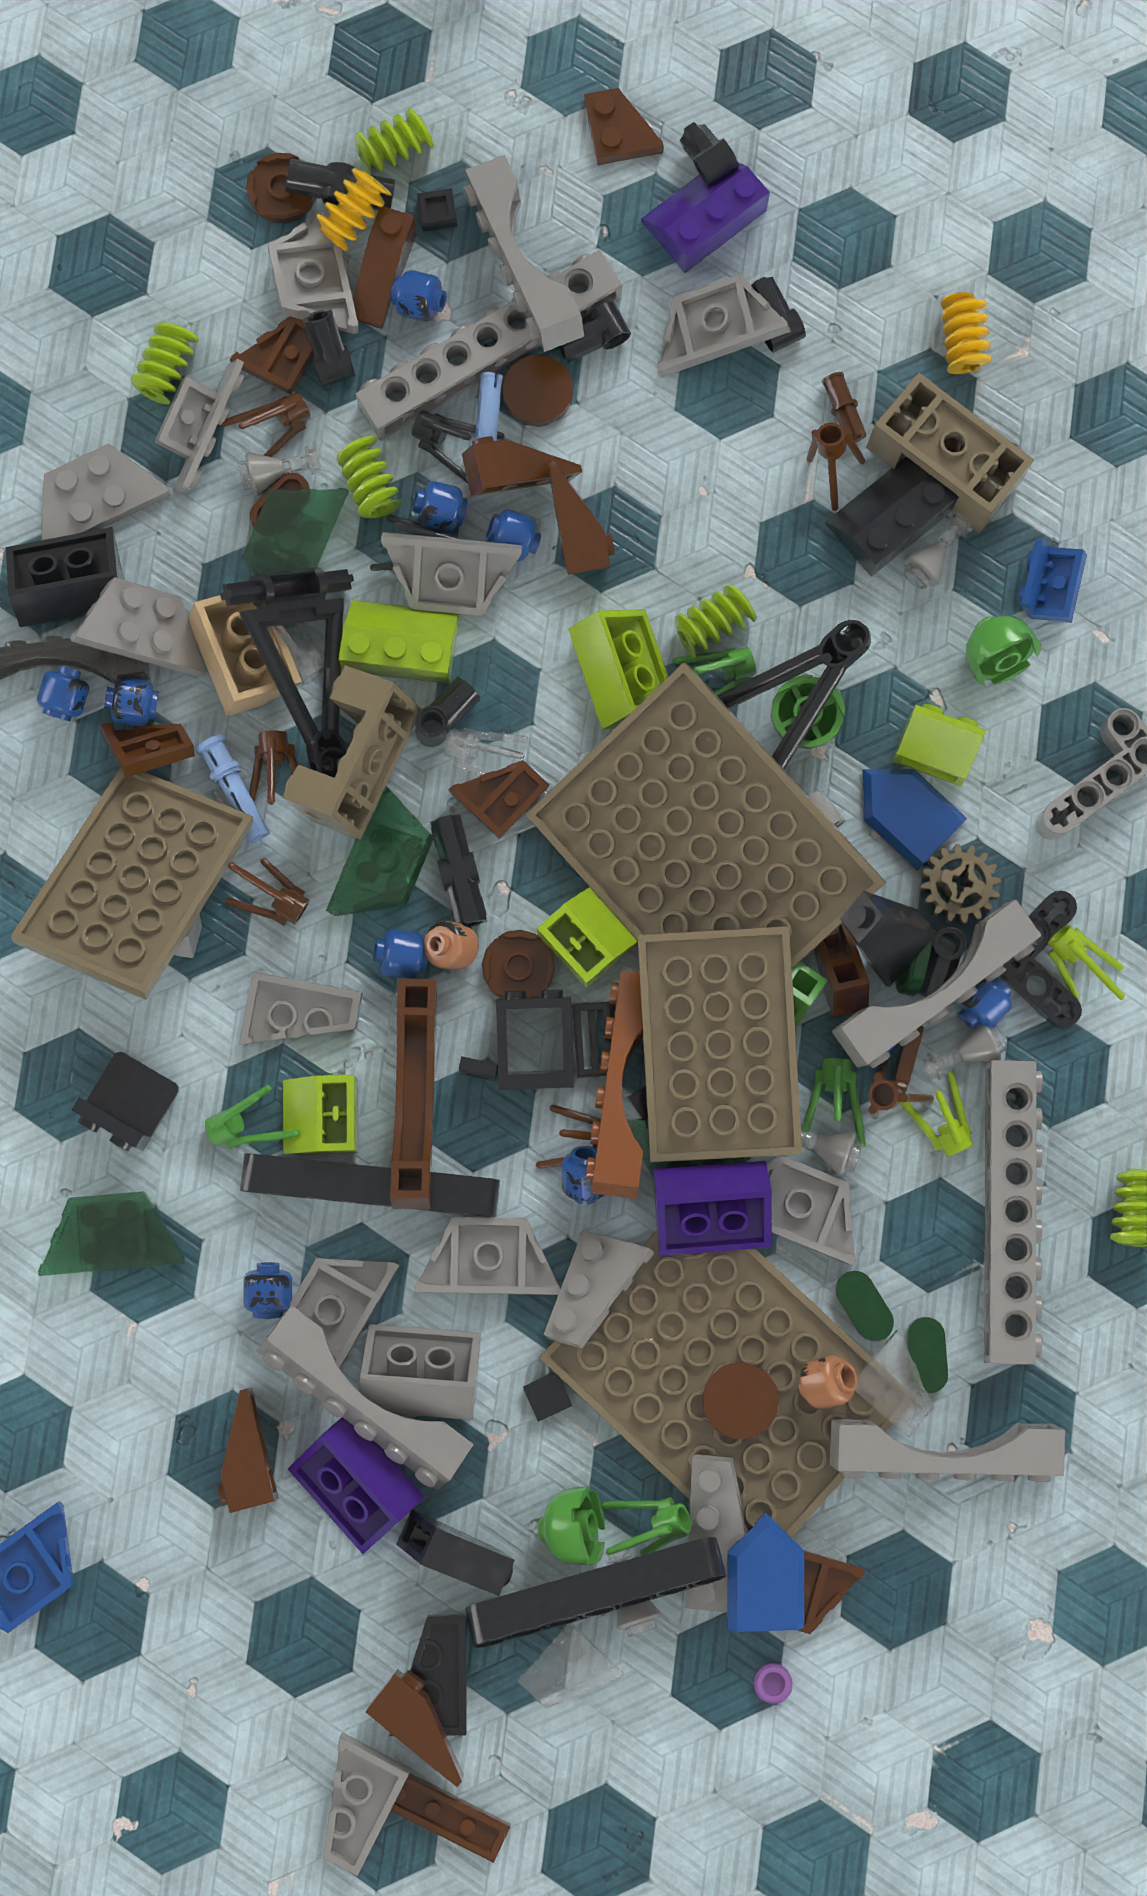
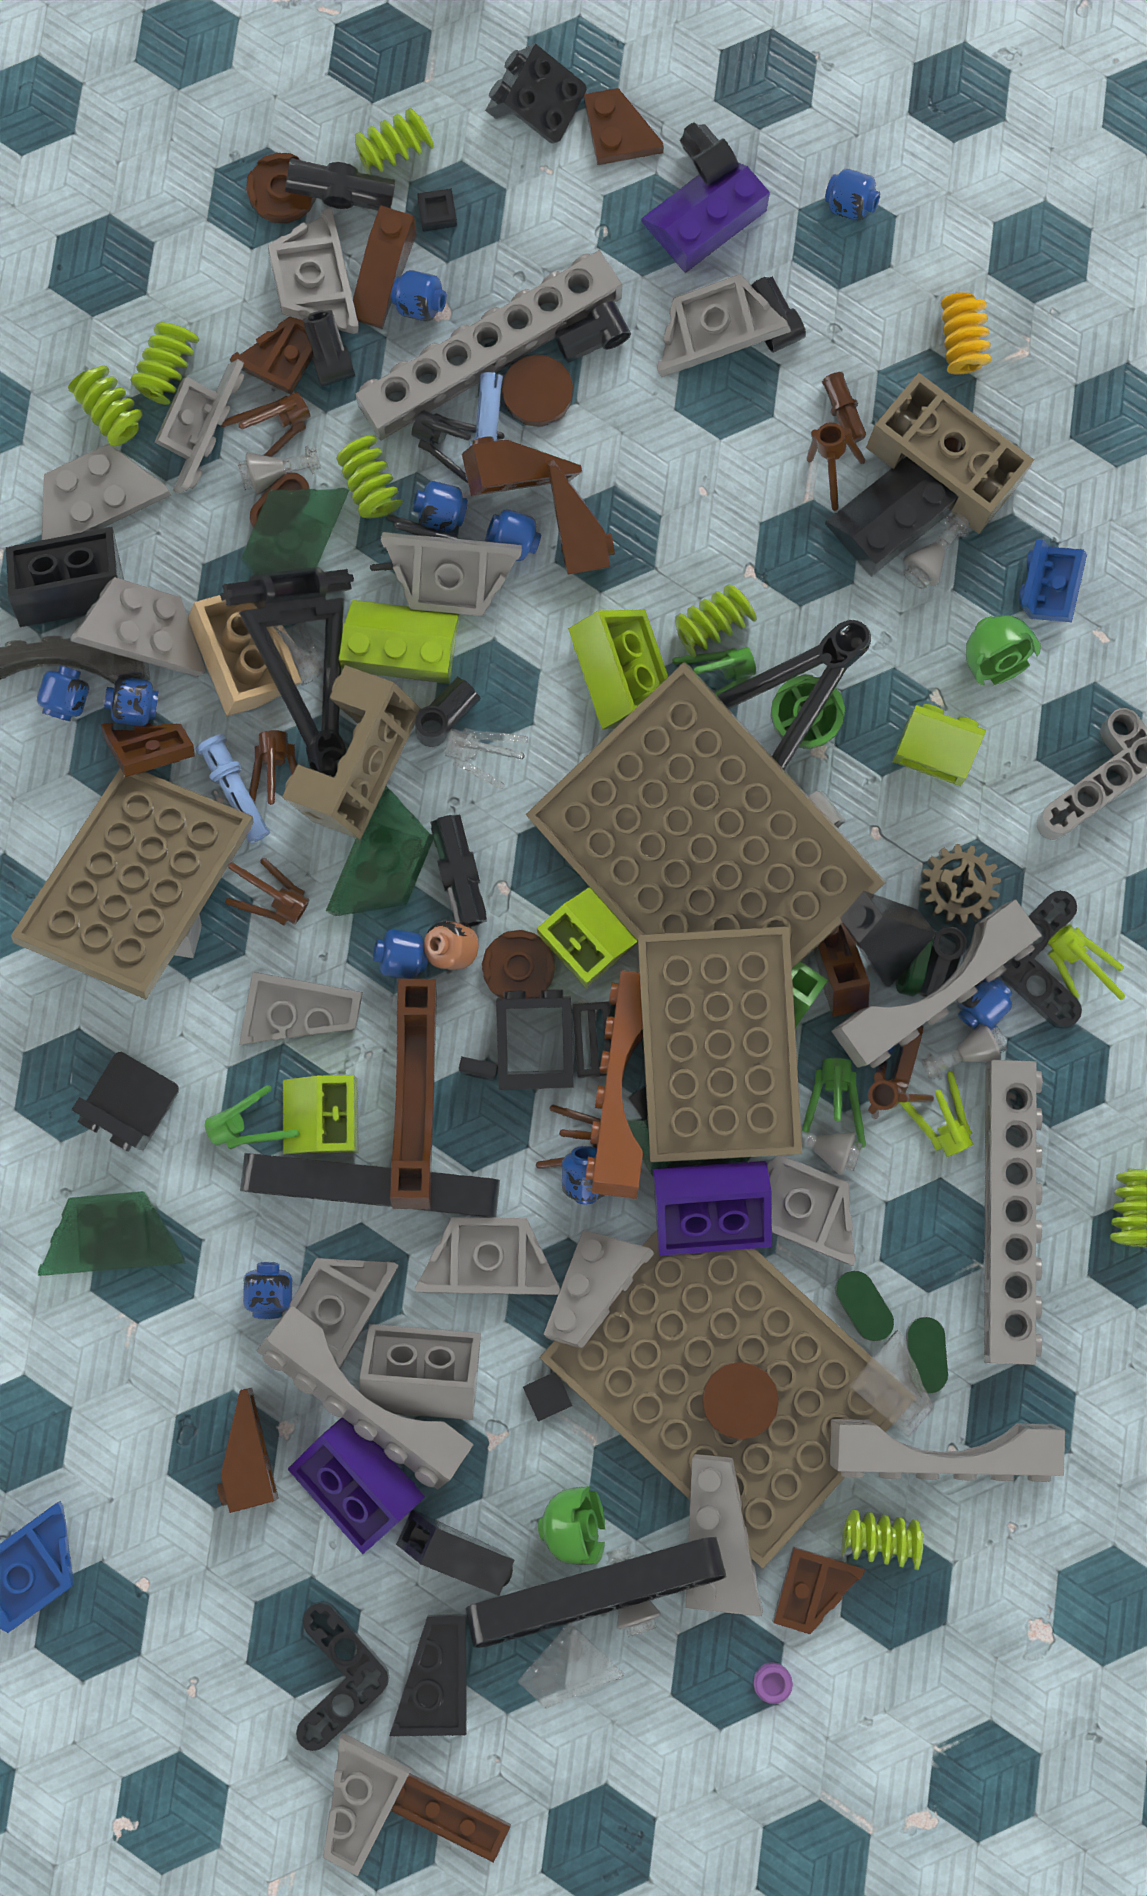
yellow piece [316,168,392,251] -> none
reddish brown slope [366,1669,464,1787] -> none
reddish brown wing [448,760,550,839] -> none
light grey arch [463,155,584,352] -> none
bright green plant [602,1497,691,1556] -> none
blue tile [727,1512,804,1632] -> none
nougat head [798,1355,858,1409] -> none
blue tile [862,769,967,871] -> none
none -> lime piece [68,365,143,447]
none -> black beam [296,1601,390,1751]
none -> black bracket [485,43,587,144]
none -> blue head [825,169,880,221]
none -> lime piece [841,1509,924,1570]

